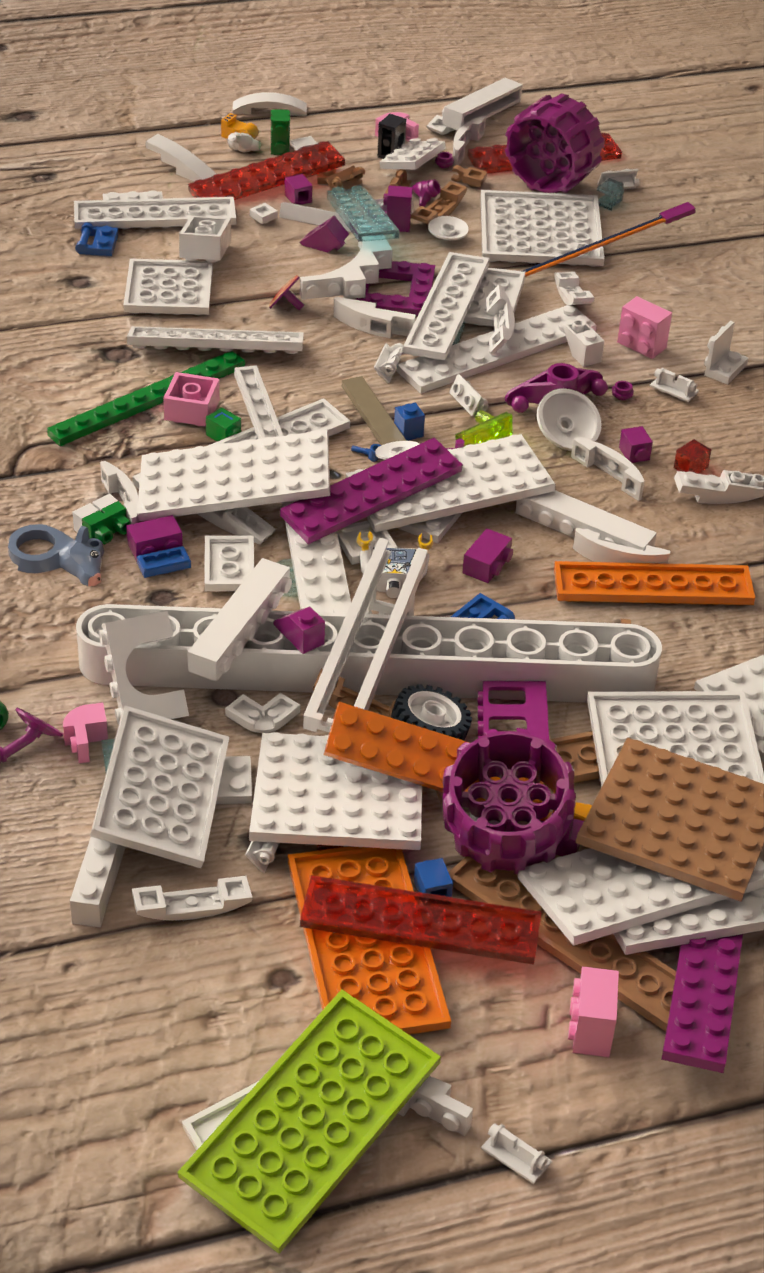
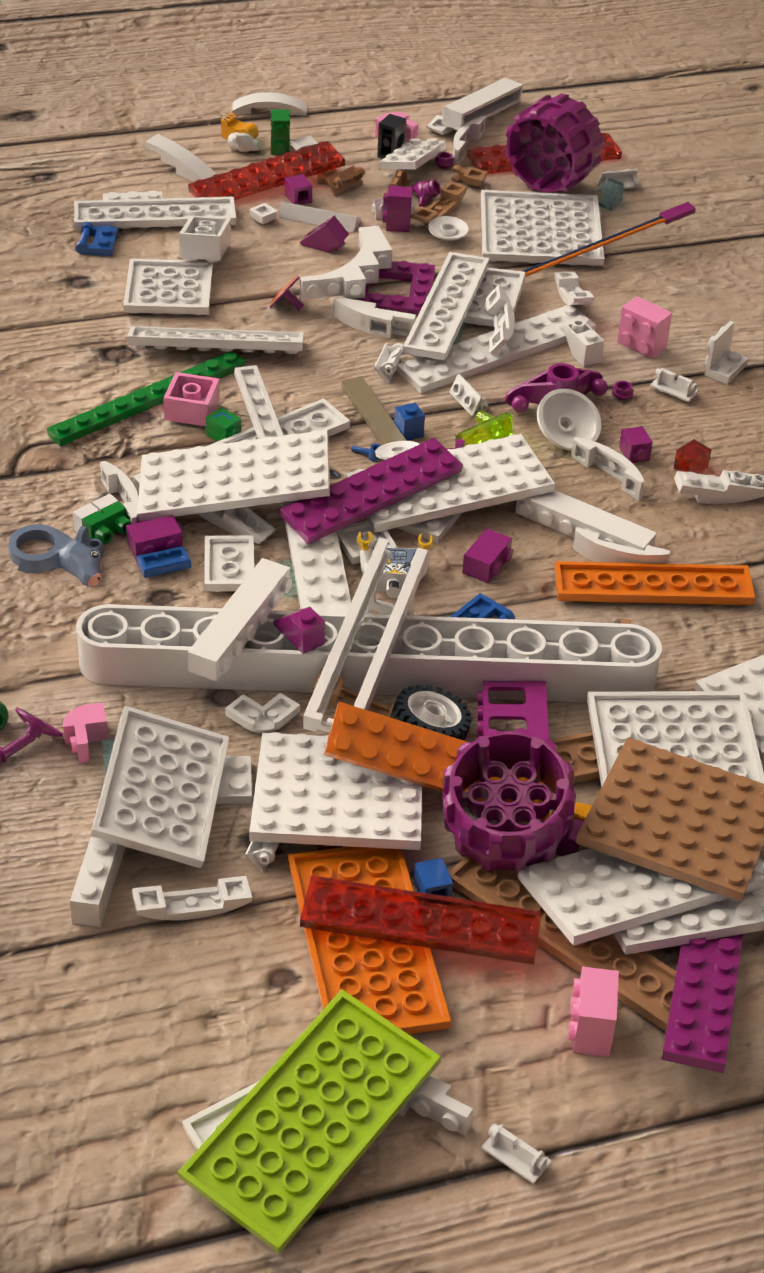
white arch [99,611,189,725] -> none
clear light blue plate [327,186,399,242] -> none

